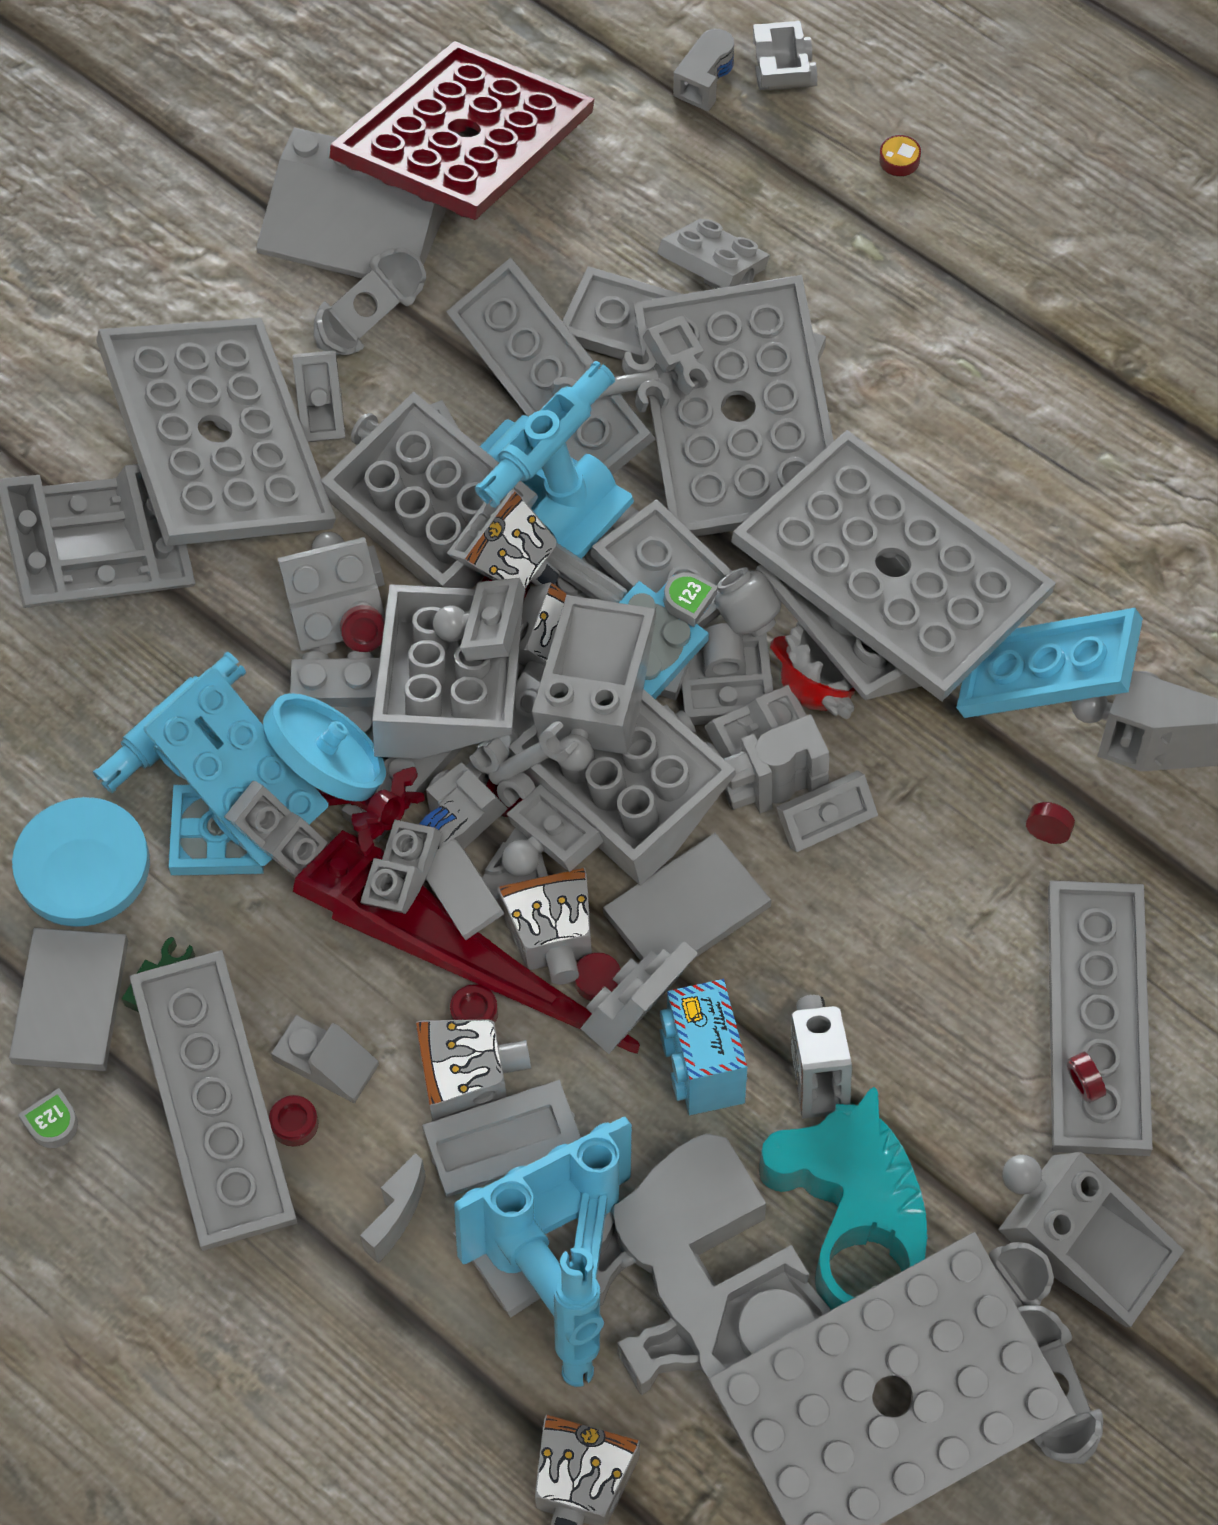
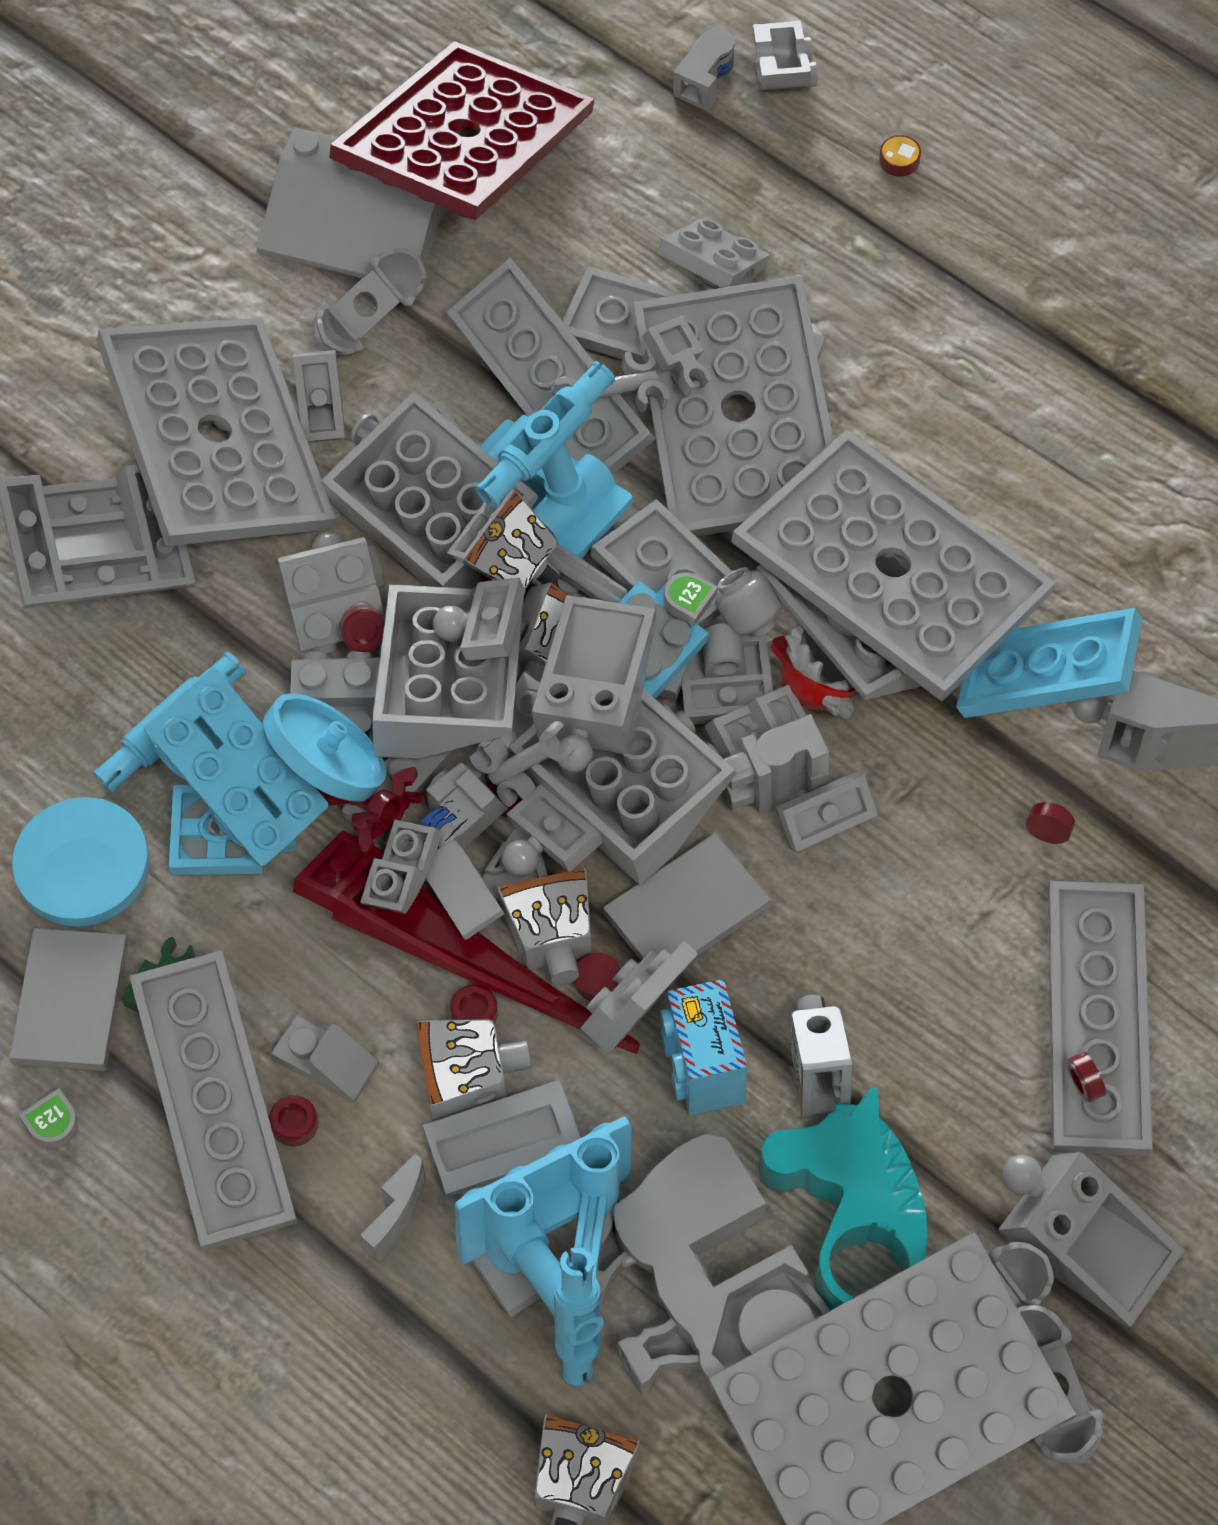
light grey slope [224,780,328,877] -> none

